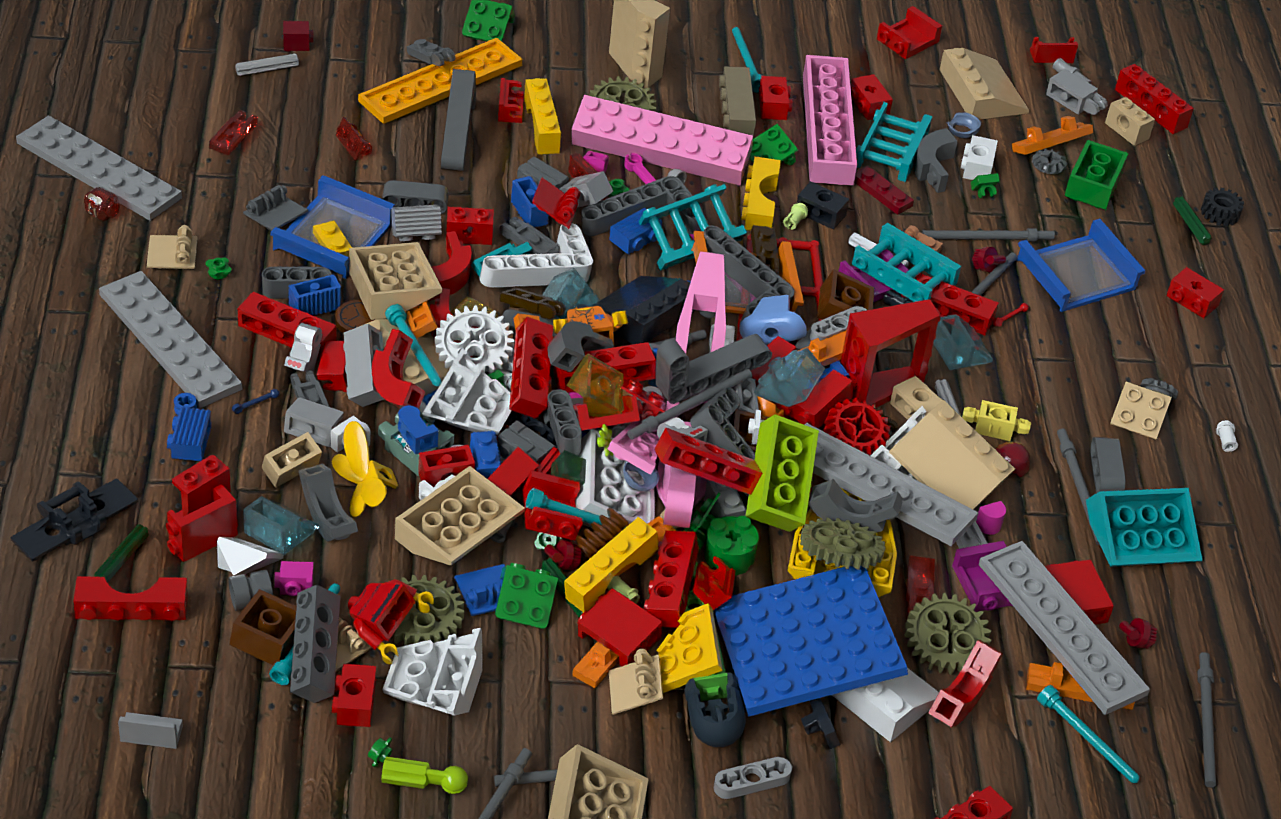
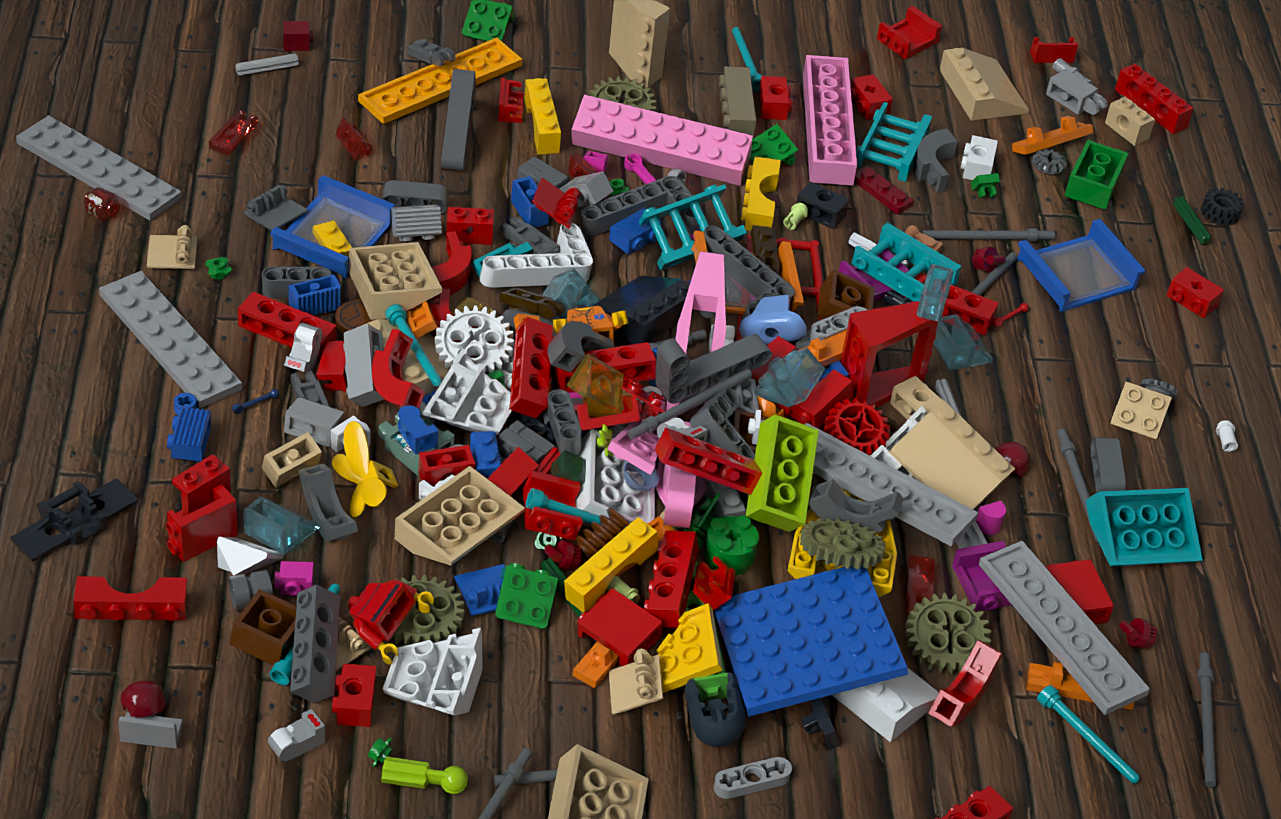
dark green axle [94,524,149,583] -> none
sand blue piece [947,113,981,138] -> none
light yellow piece [962,400,1031,441] -> none
none -> dark red hair [120,680,166,717]
none -> light grey leg [268,709,325,761]
none -> clear light blue brick [917,264,954,321]

